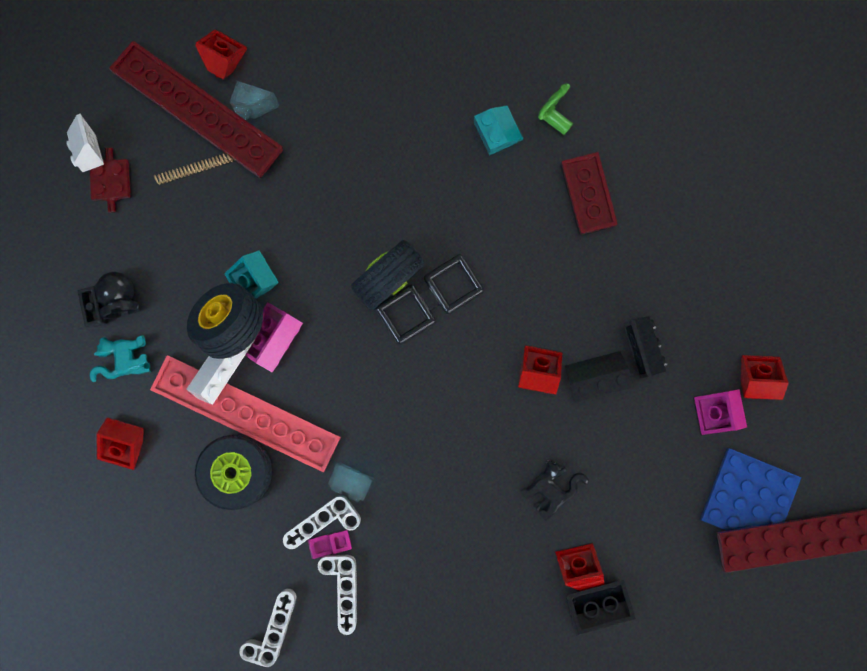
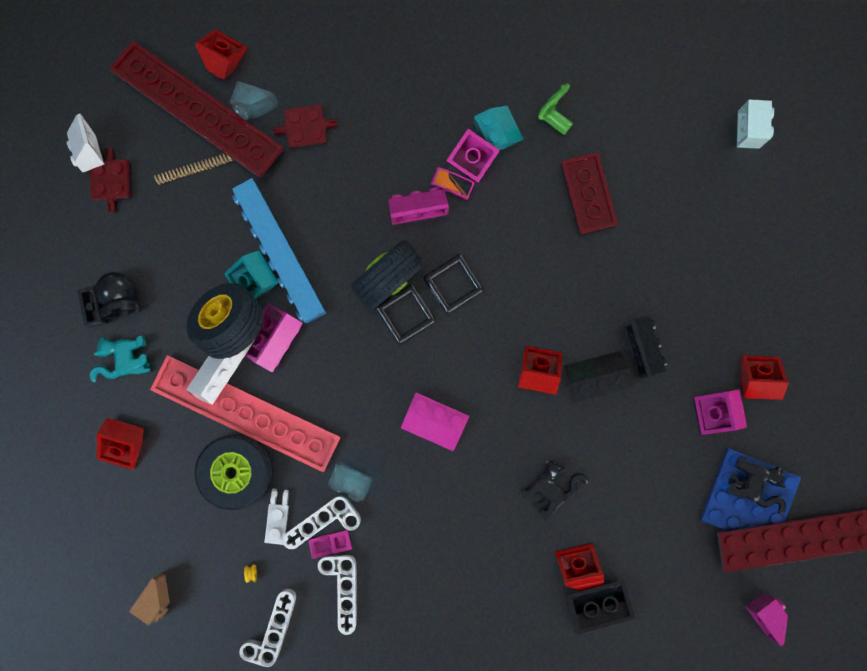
none -> medium nougat slope [129,573,170,625]
none -> dark azure brick [232,178,326,324]
none -> yellow bush [244,564,257,583]
none -> white hinge [264,488,289,545]
none -> dark red plate [273,105,338,148]
none -> dark pink slope [388,187,449,225]
none -> dark pink slope [401,393,469,451]
none -> slope [430,167,475,200]
none -> dark pink slope [446,129,500,183]
none -> black animal [726,457,786,514]
none -> light aqua brick [737,100,774,149]
none -> dark pink slope [745,593,788,646]

